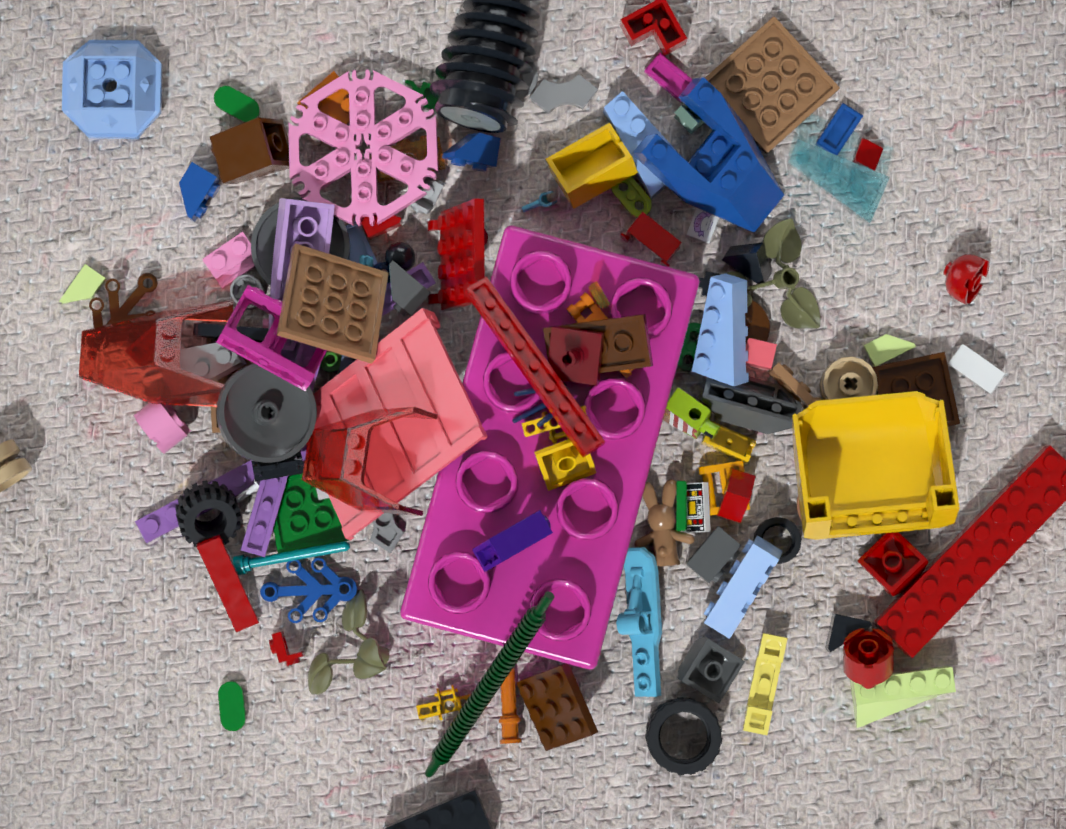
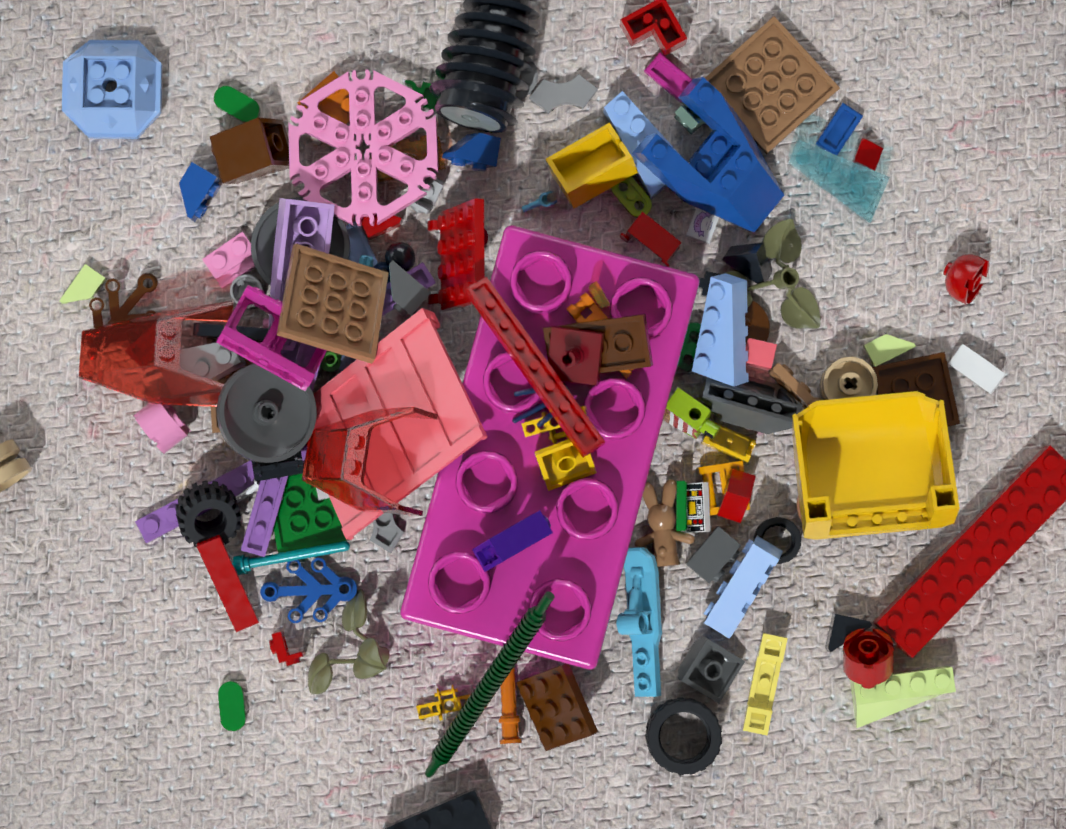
red slope [857,532,929,596] -> none

